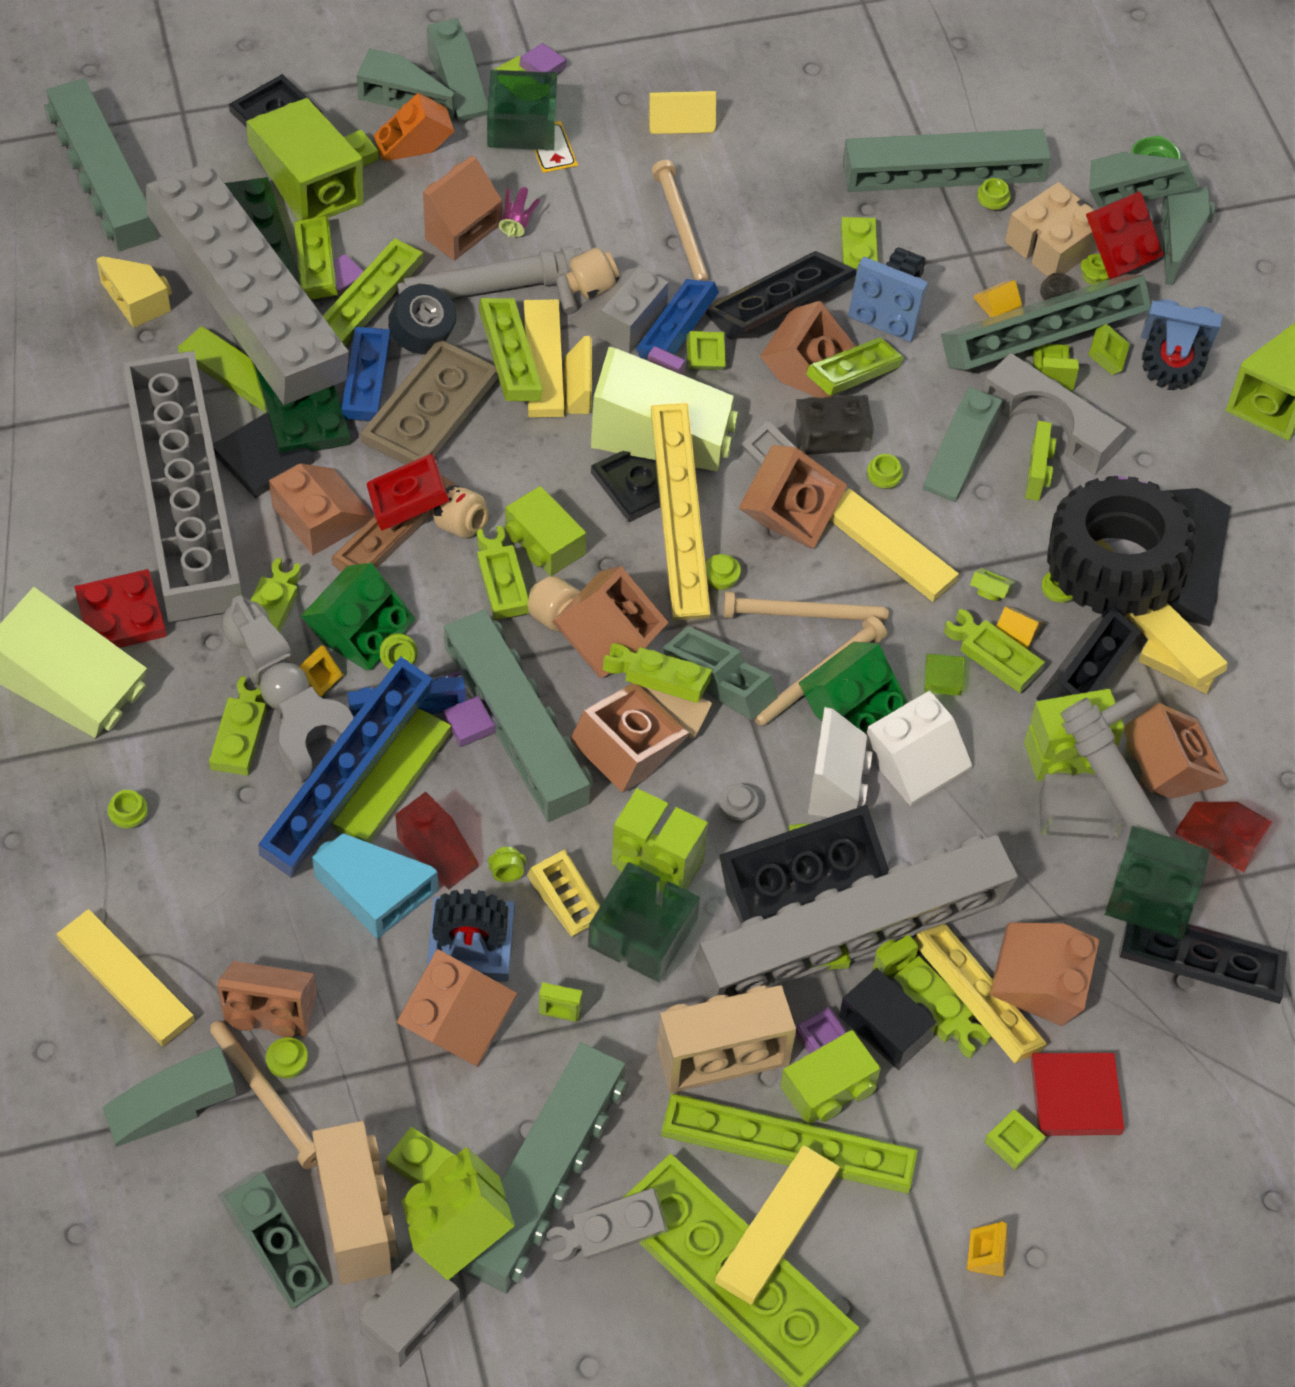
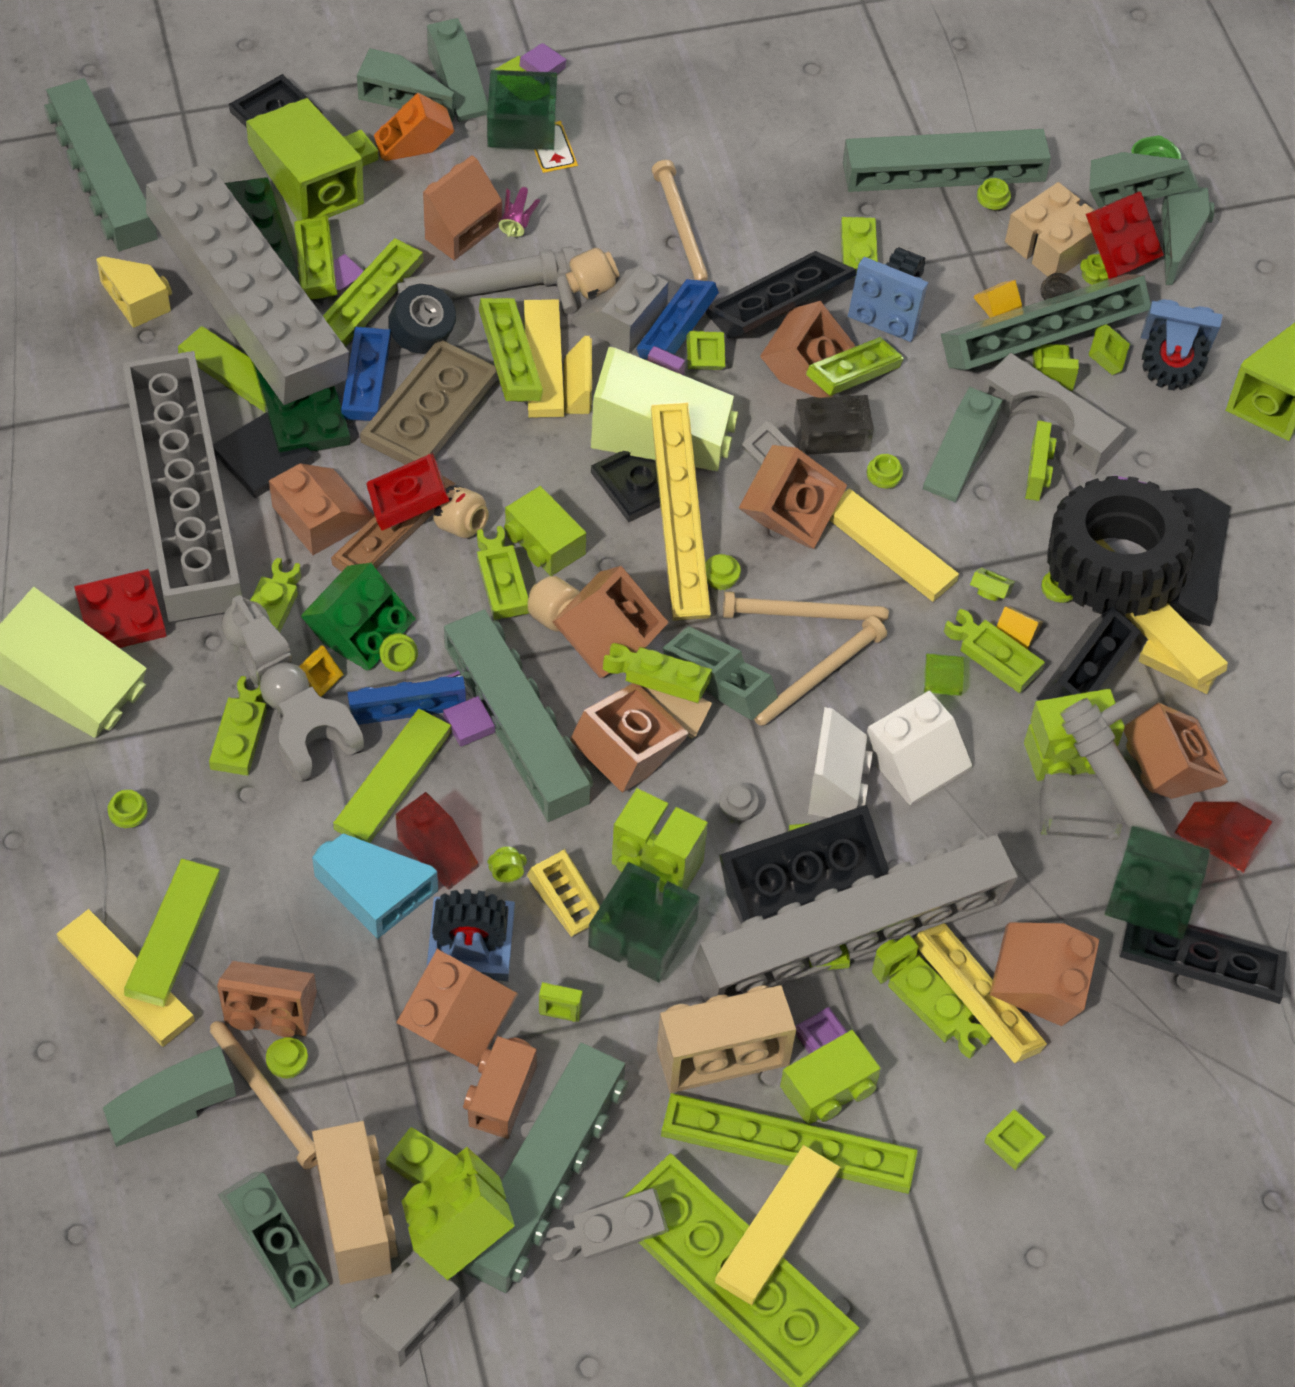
blue brick [258,656,433,877] -> none
light yellow slope [648,91,716,134] -> none
green slope [798,641,908,735] -> none
black piece [839,968,937,1071] -> none
yellow slope [967,1221,1008,1277] -> none
red tile [1030,1053,1124,1136] -> none
none -> lime tile [124,858,220,1007]
none -> nougat brick [463,1036,537,1139]

